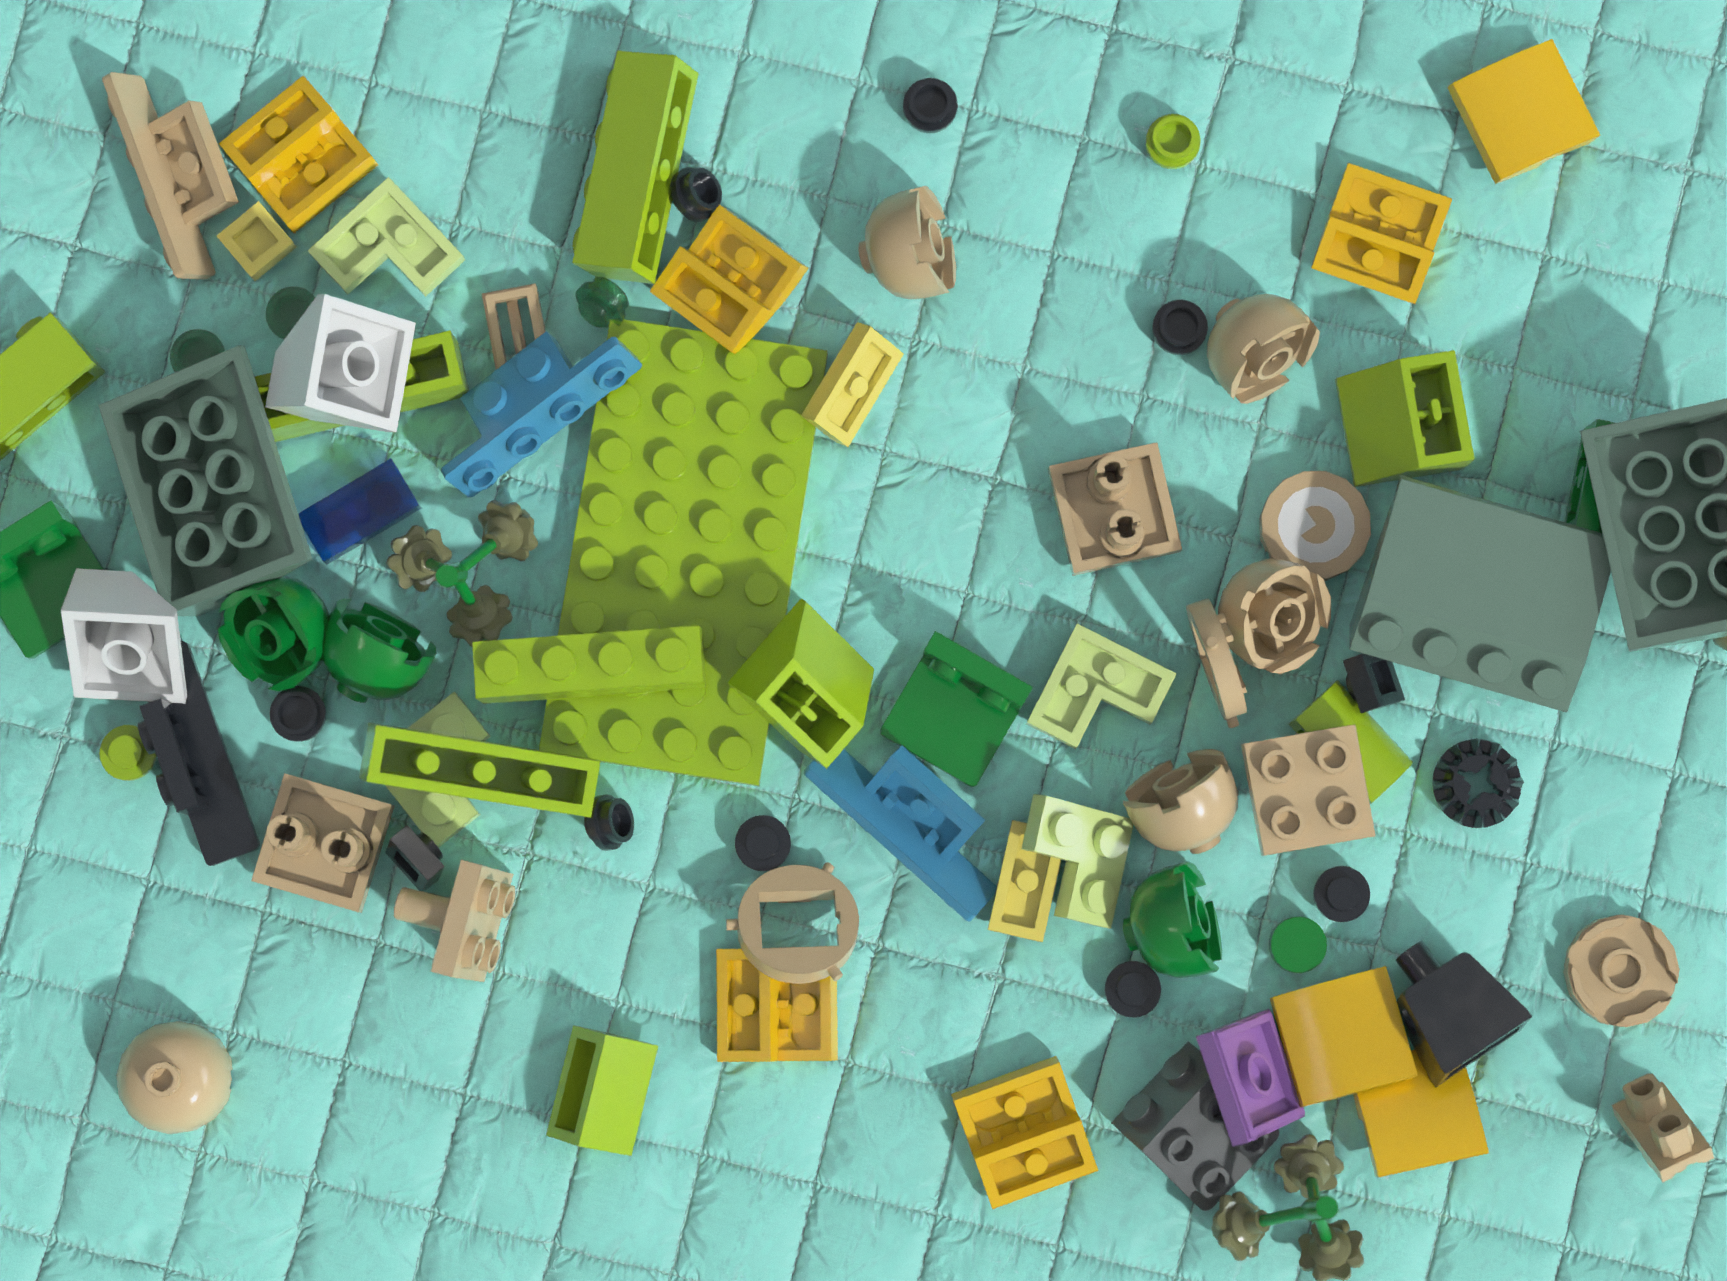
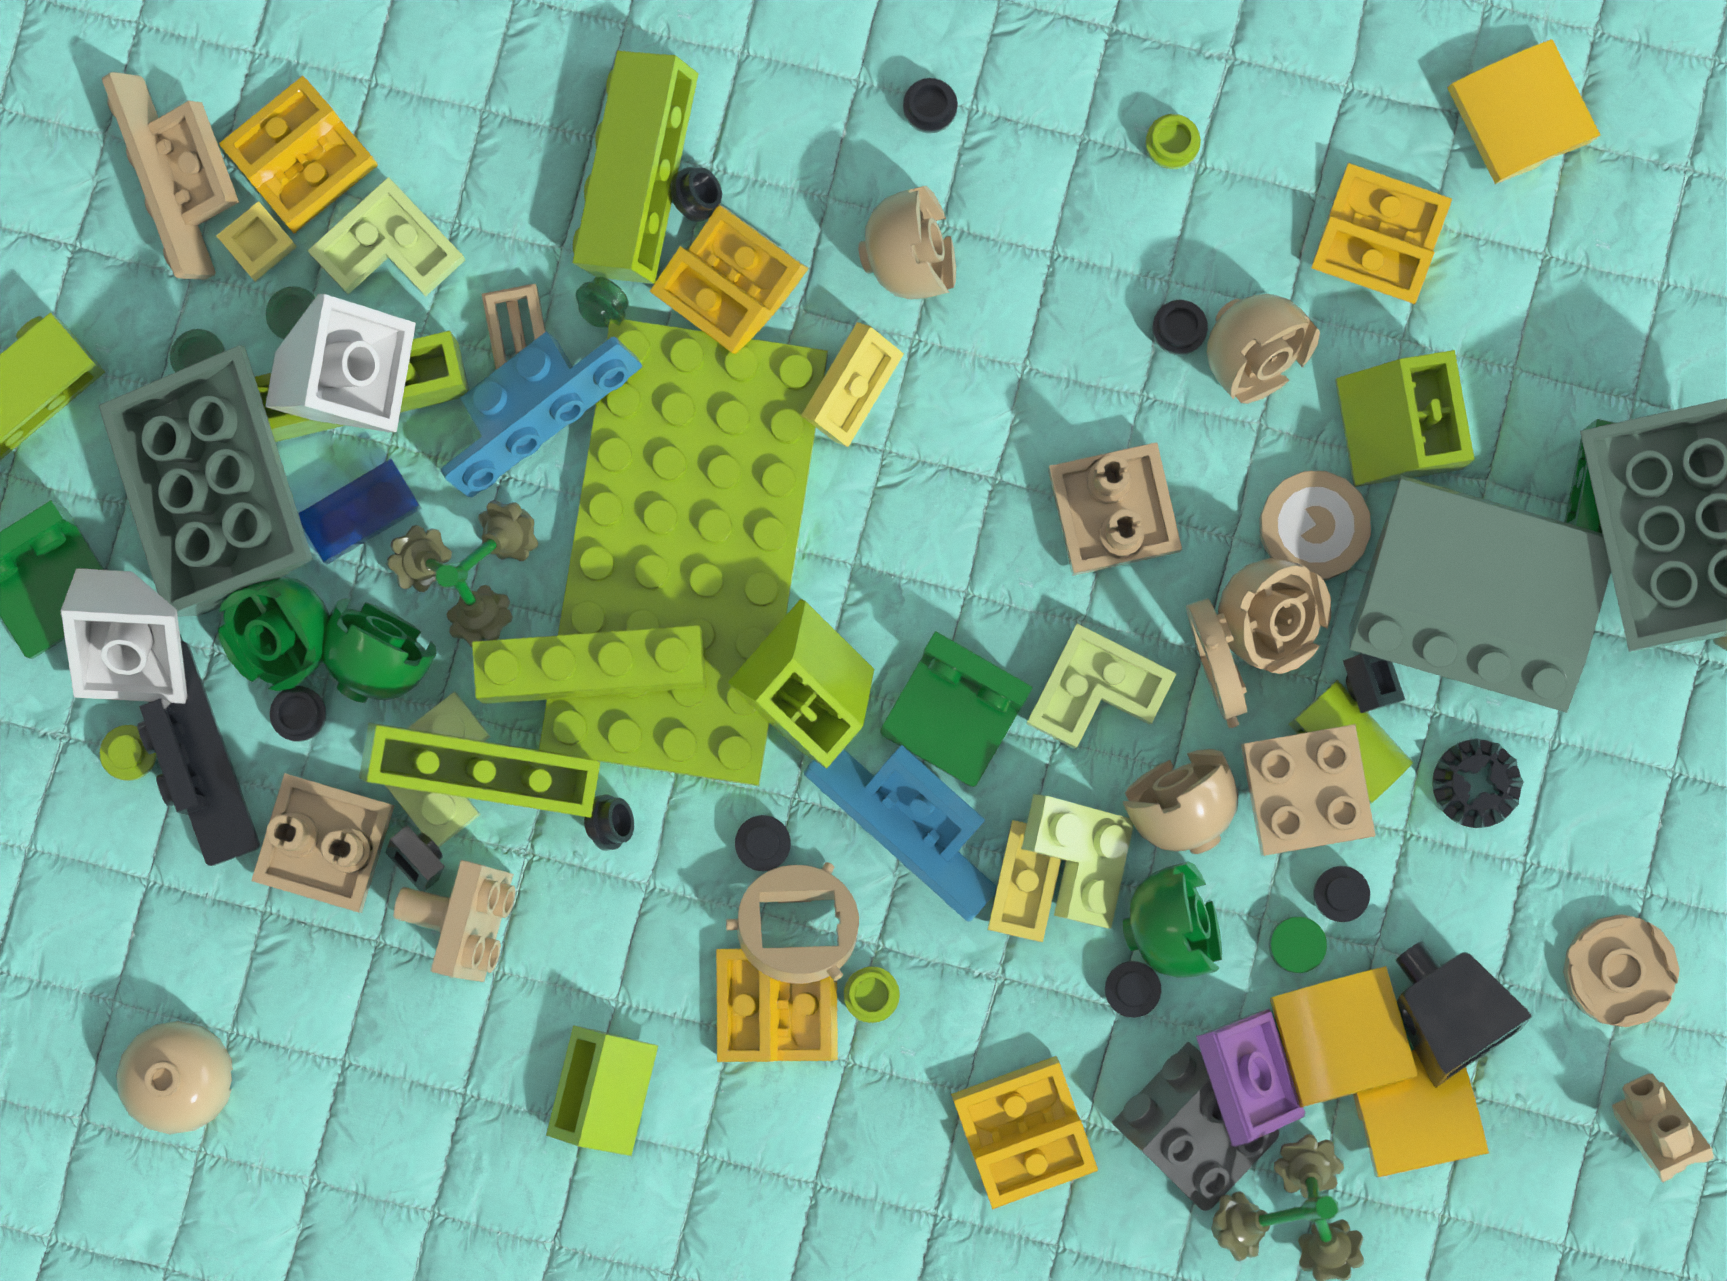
none -> lime plate [844,966,900,1023]

